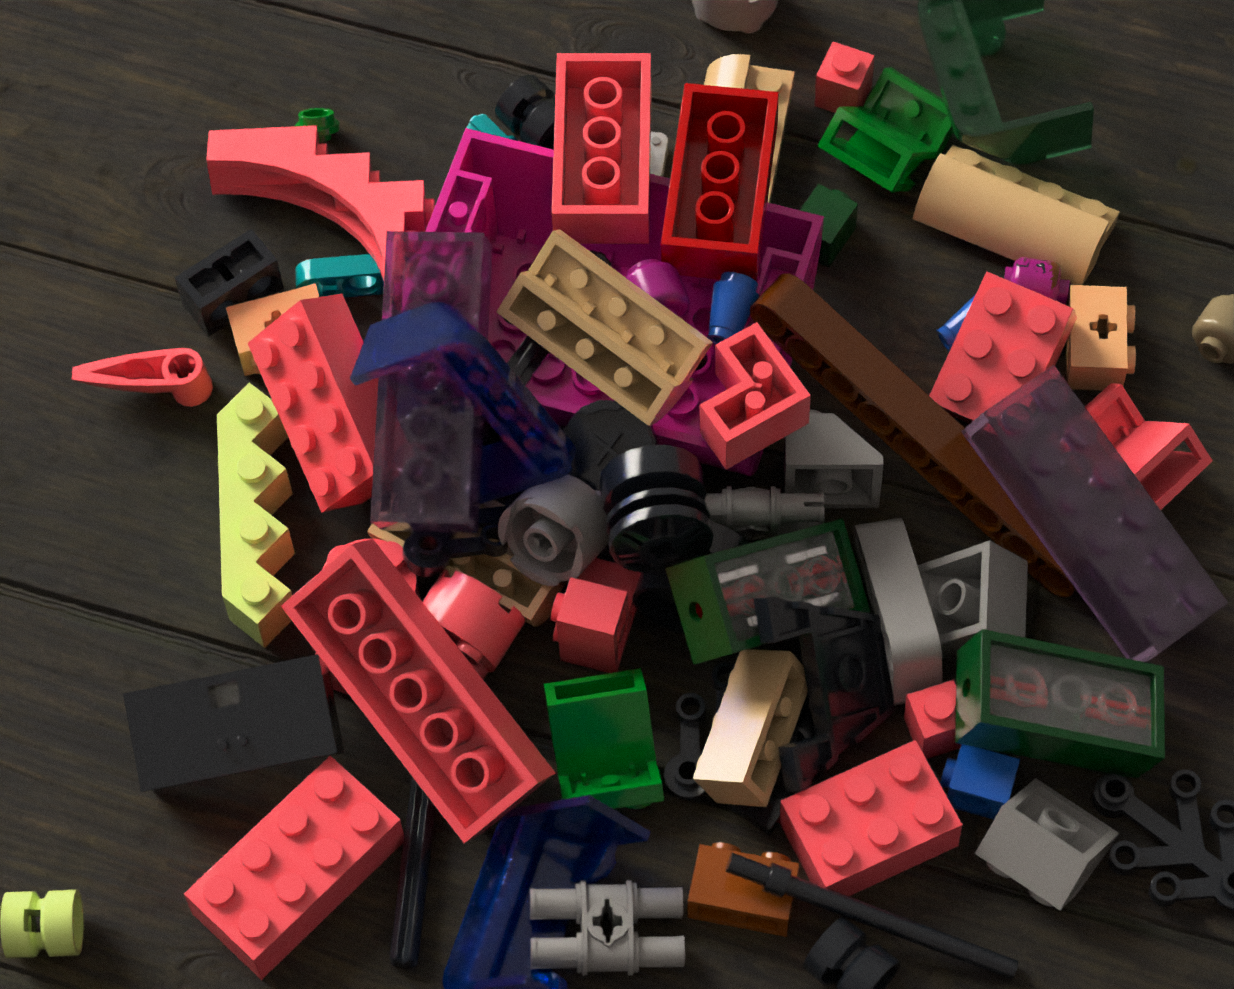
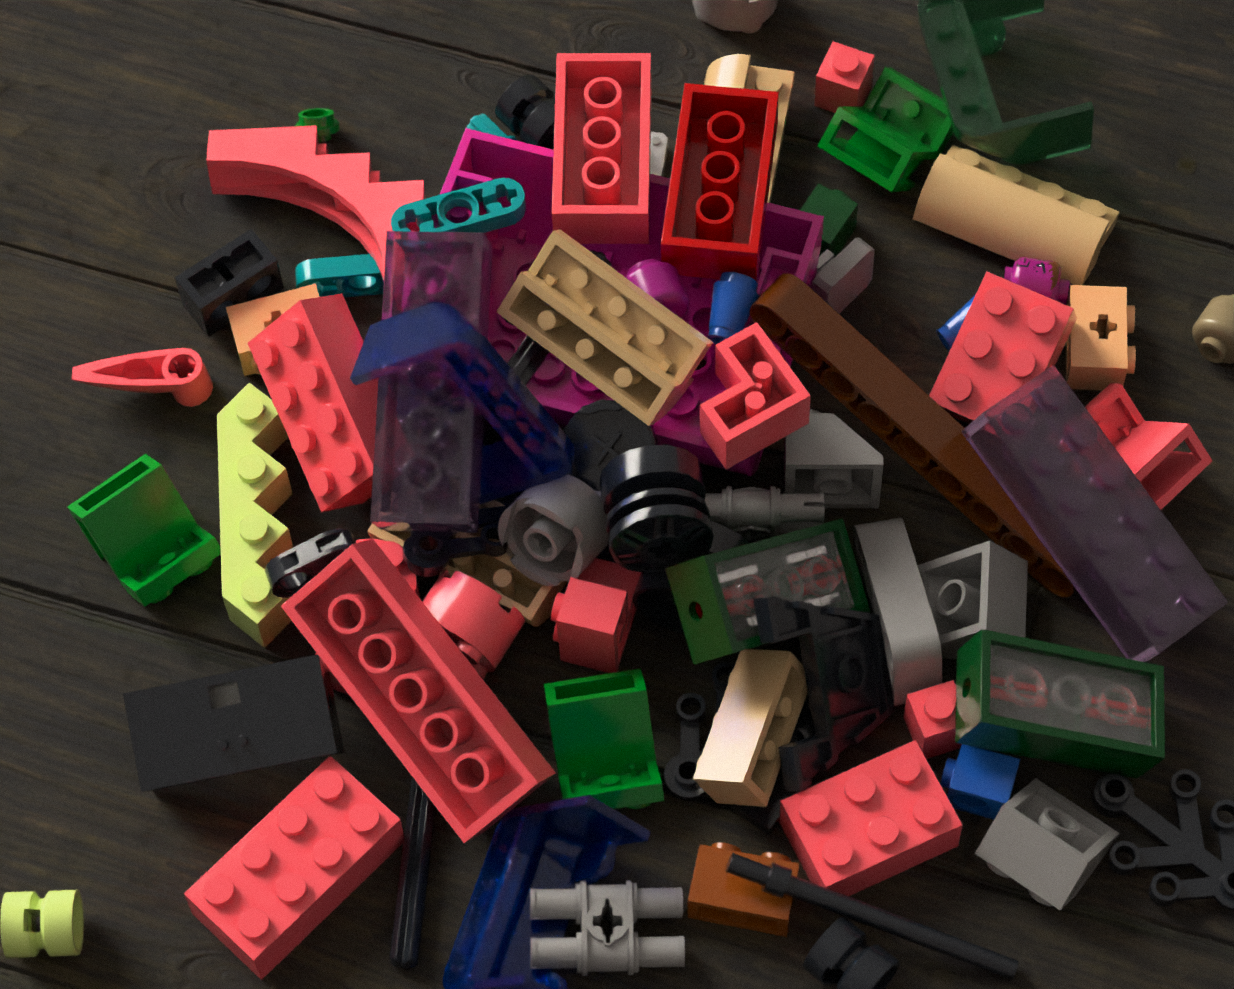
none -> green piece [67,453,221,607]
none -> black piece [265,528,356,598]
none -> teal beam [391,178,526,252]
none -> light grey piece [812,238,875,314]

